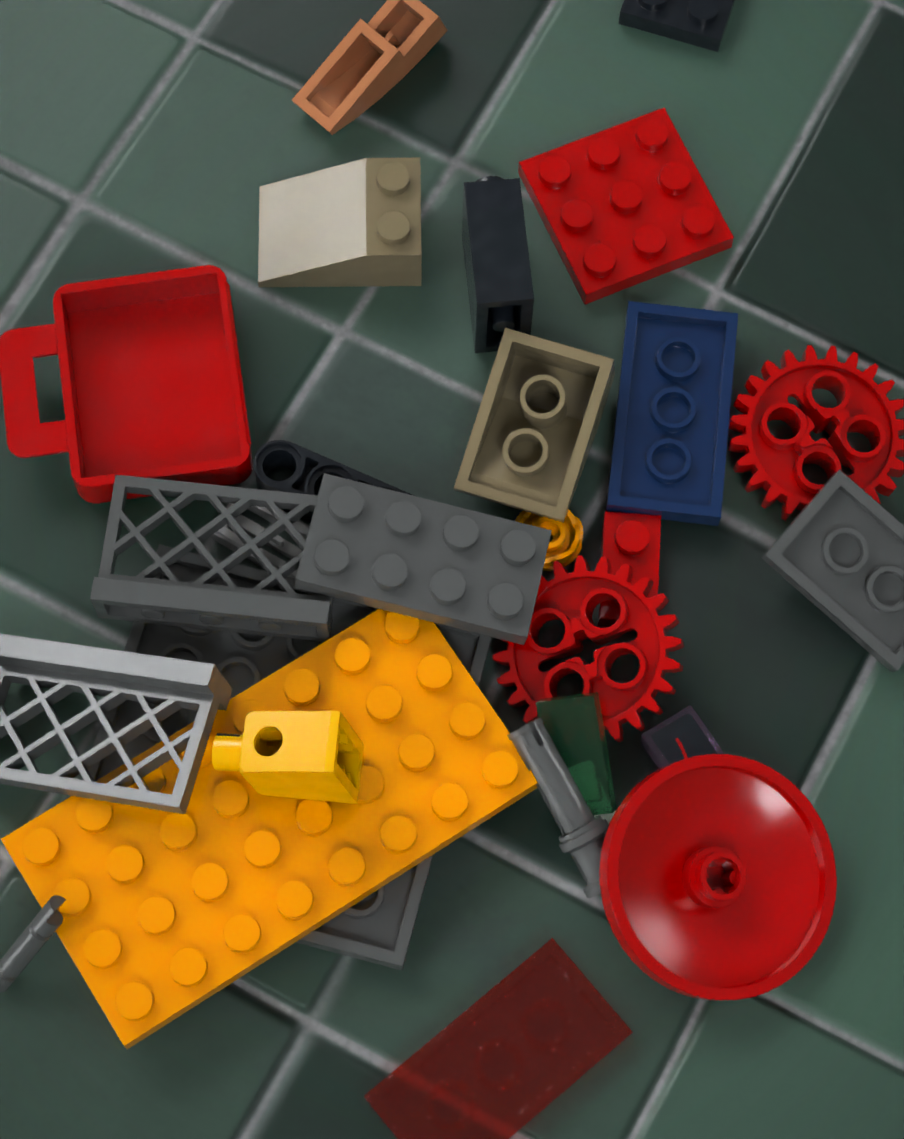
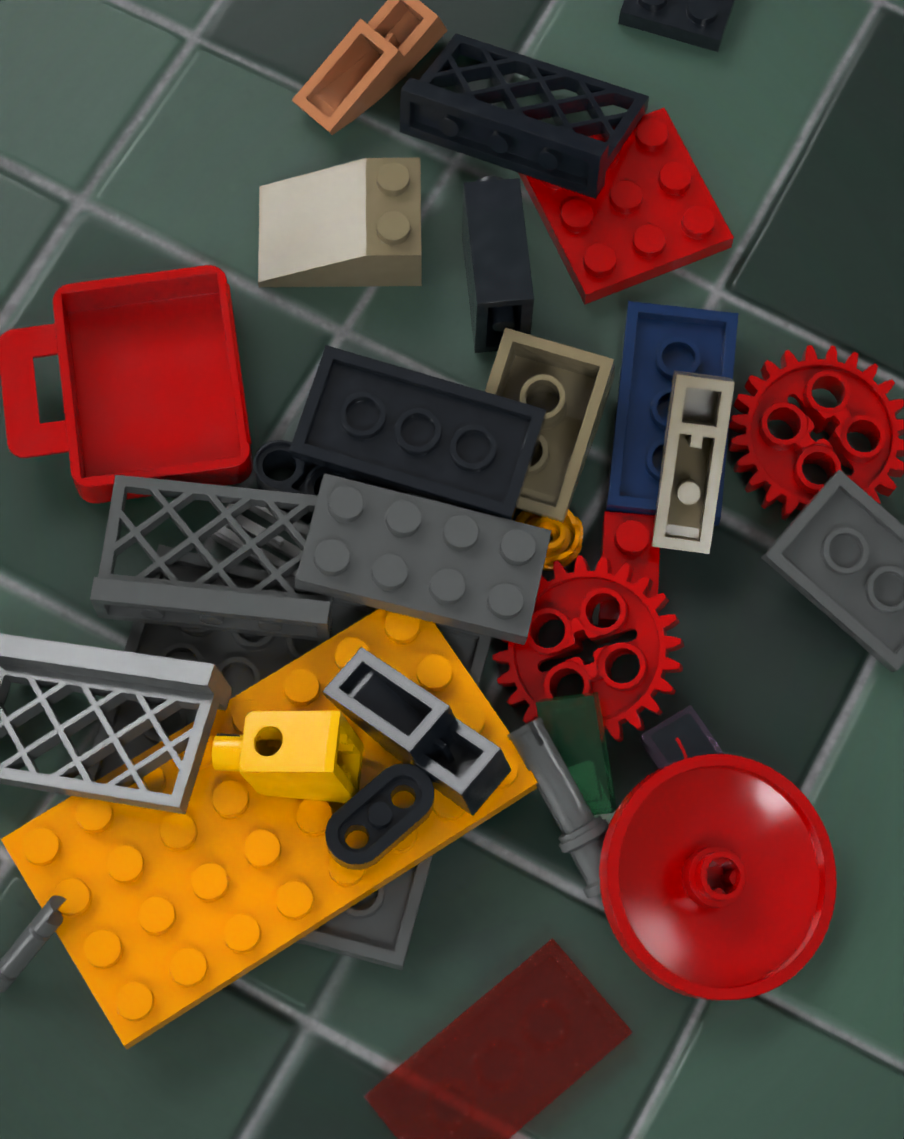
none -> black plate [289,345,546,521]
none -> black slope [322,647,512,816]
none -> black plate [325,764,434,870]
none -> black fence [400,33,649,199]
none -> dark tan slope [652,370,735,554]

